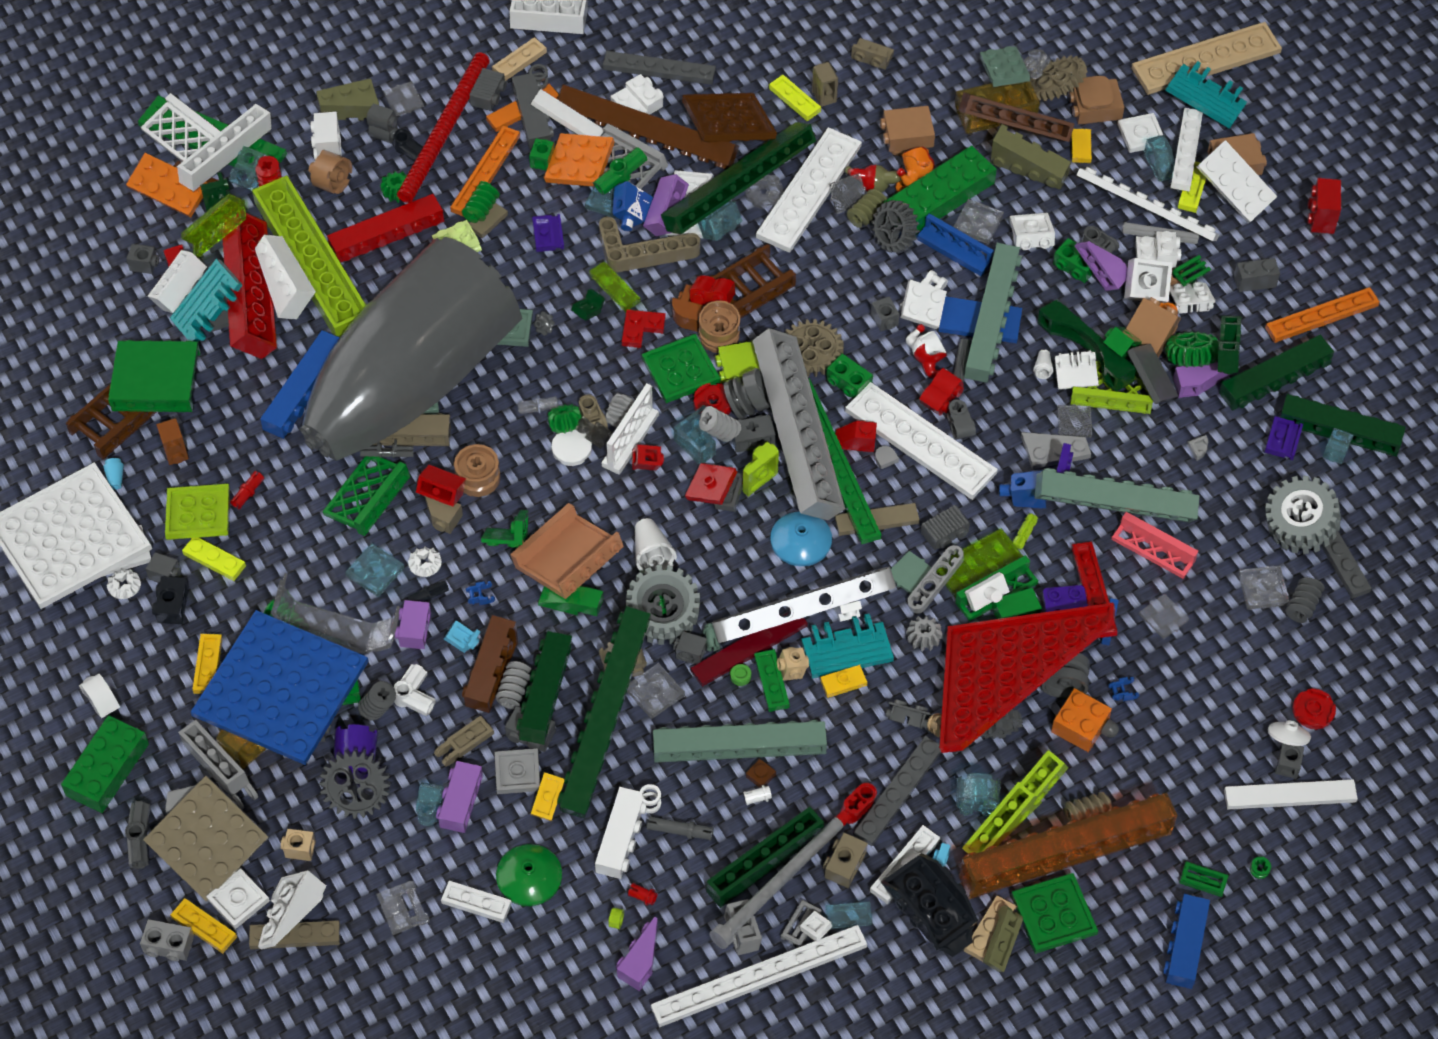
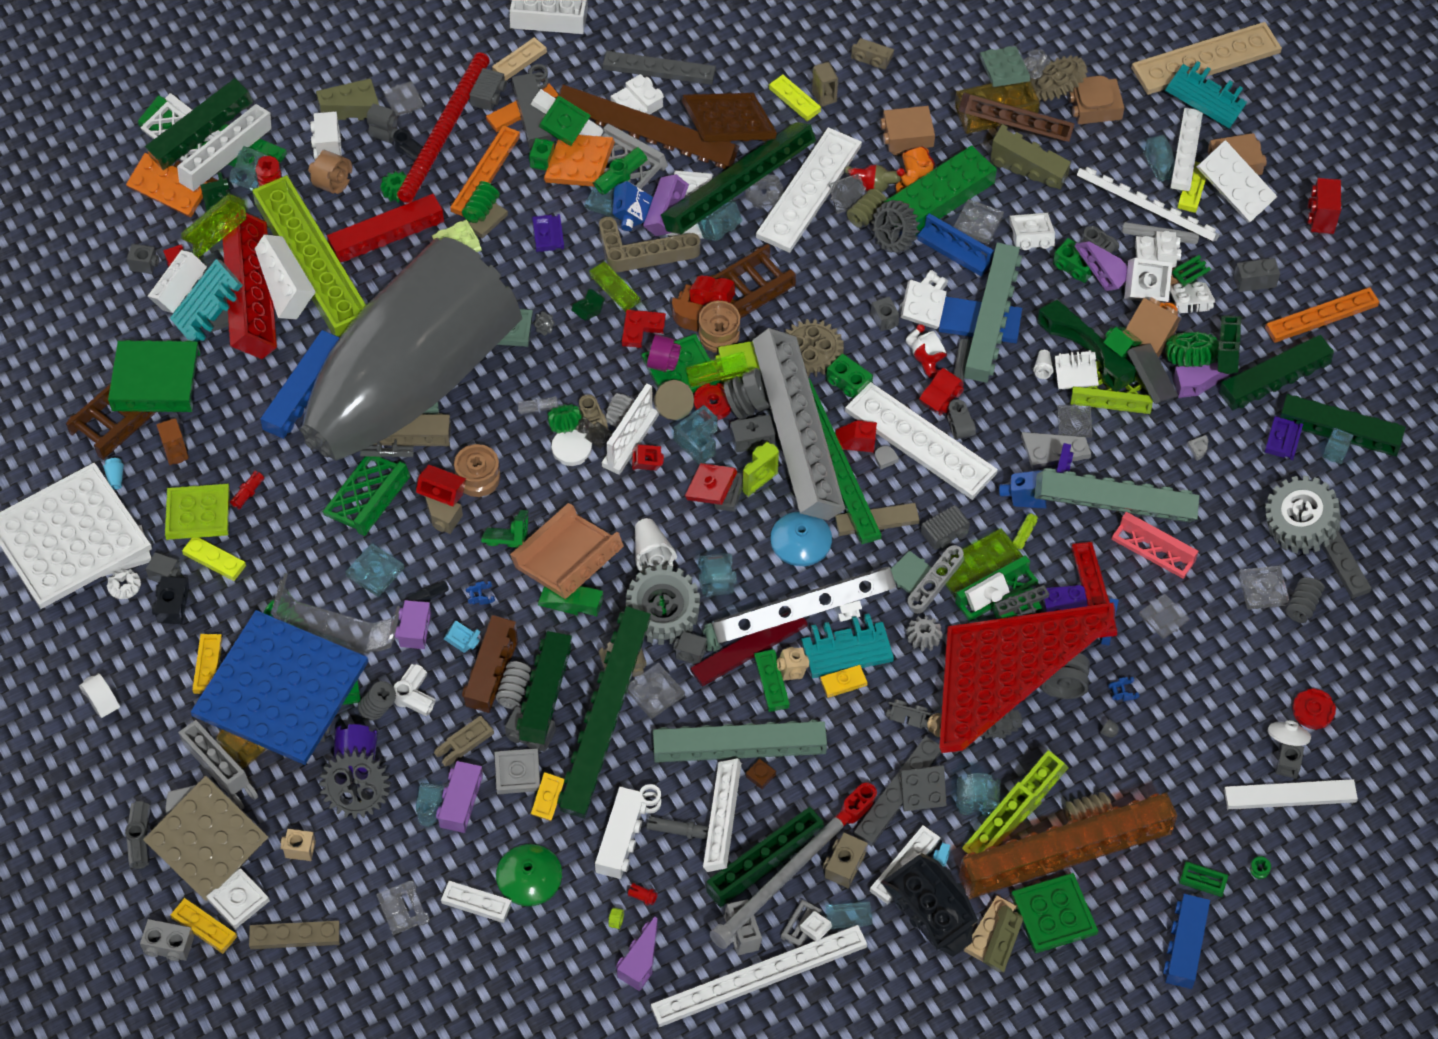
green brick [61,715,149,813] -> none
white wedge [258,870,326,949] -> none
white gear [408,546,442,577] -> none
light grey piece [699,406,741,442] -> none
bright green tile [730,664,751,686] -> none
white pin [743,785,772,805] -> none
orange brick [1051,688,1112,753] -> none
yellow tile [1071,129,1092,163] -> none
white plate [1117,113,1166,153] -> none
none -> dark green brick [145,78,253,170]
none -> green plate [539,96,591,146]
none -> magenta piece [647,334,681,372]
none -> dark tan tile [654,380,694,420]
none -> clear neon green tile [686,352,749,387]
none -> clear light blue brick [698,553,737,597]
none -> white plate [703,758,742,872]
none -> dark grey hinge [899,765,947,812]
none -> dark grey piece [995,585,1049,616]

